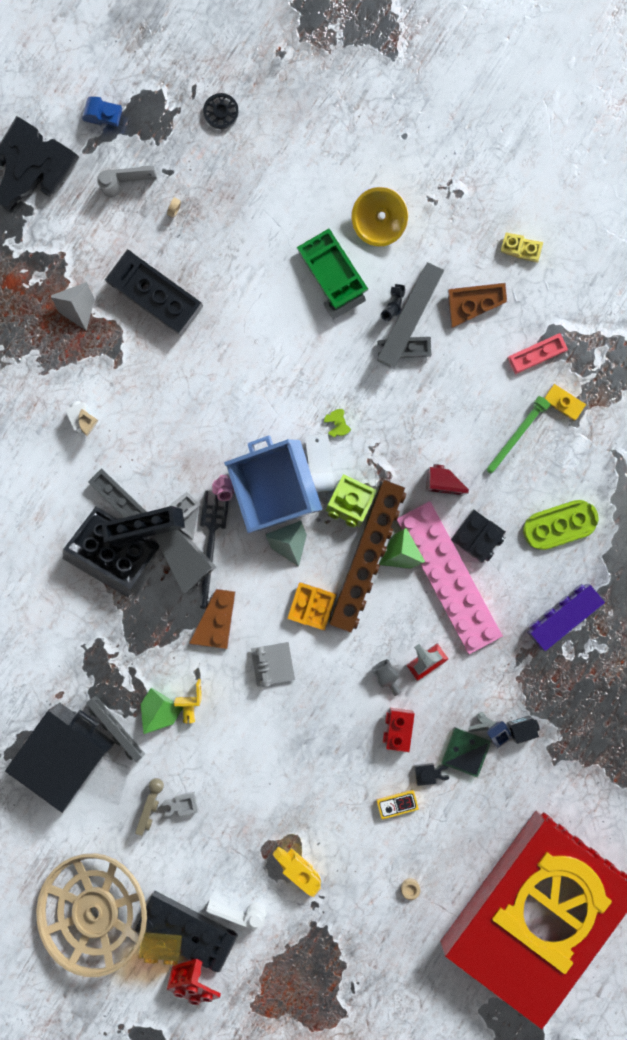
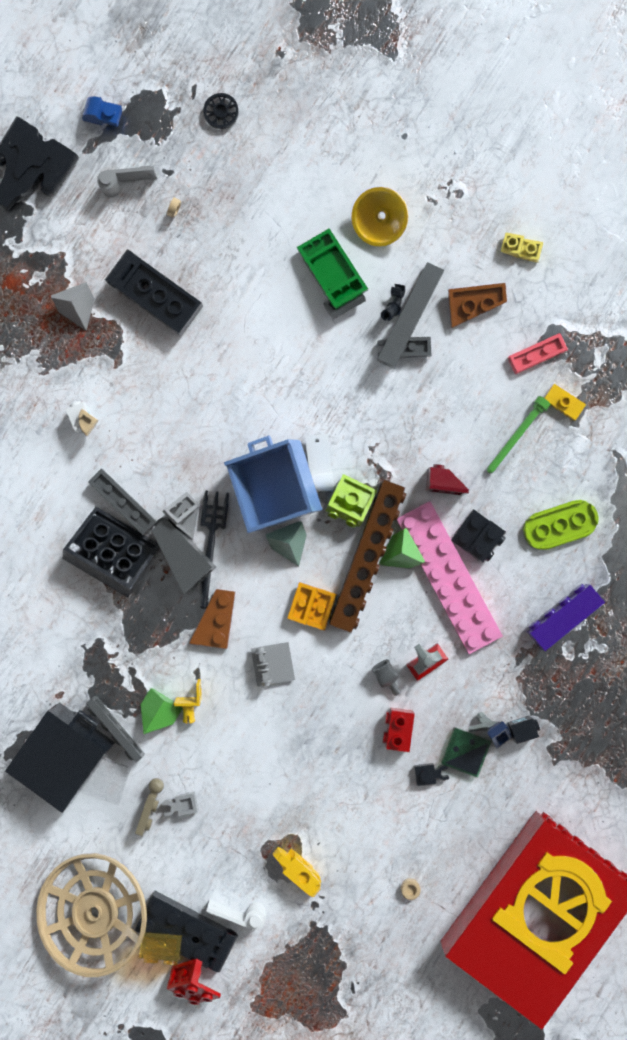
black brick [102,506,185,544] -> none
bright pink rock [212,475,235,501] -> none
lime piece [324,409,351,437] -> none
tile [376,789,419,819] -> none

